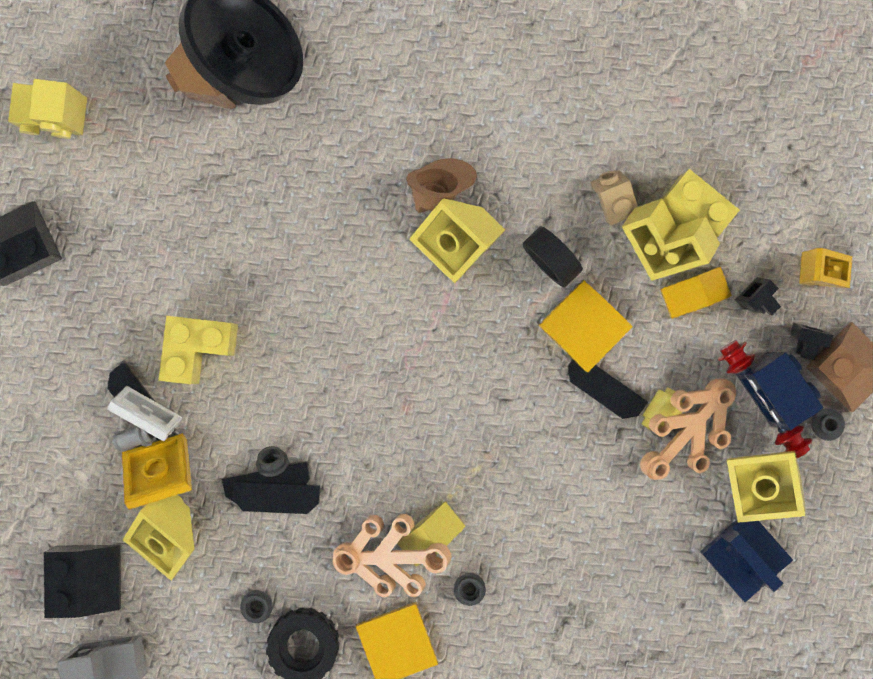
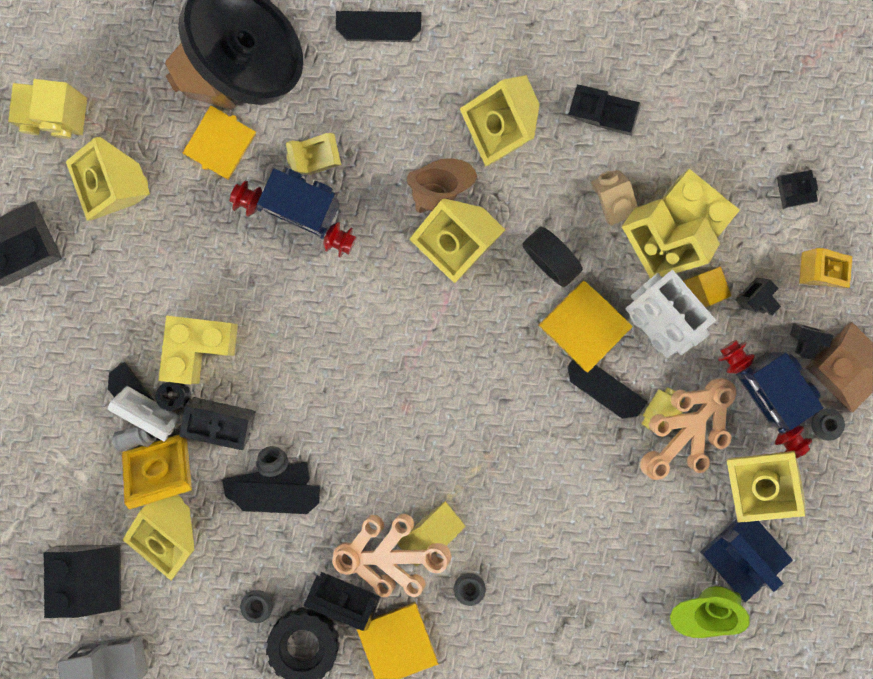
none -> light yellow slope [66,137,150,221]
none -> black bush [155,382,191,411]
none -> black hinge [179,397,256,451]
none -> yellow piece [182,105,256,180]
none -> dark blue brick [229,167,357,258]
none -> light yellow bracket [286,133,341,175]
none -> black hinge [303,572,381,631]
none -> black piece [336,11,422,42]
none -> light yellow slope [460,75,540,167]
none -> black slope [568,84,641,136]
none -> white brick [625,269,716,358]
none -> lime piece [670,586,750,638]
none -> black tile [777,170,818,209]

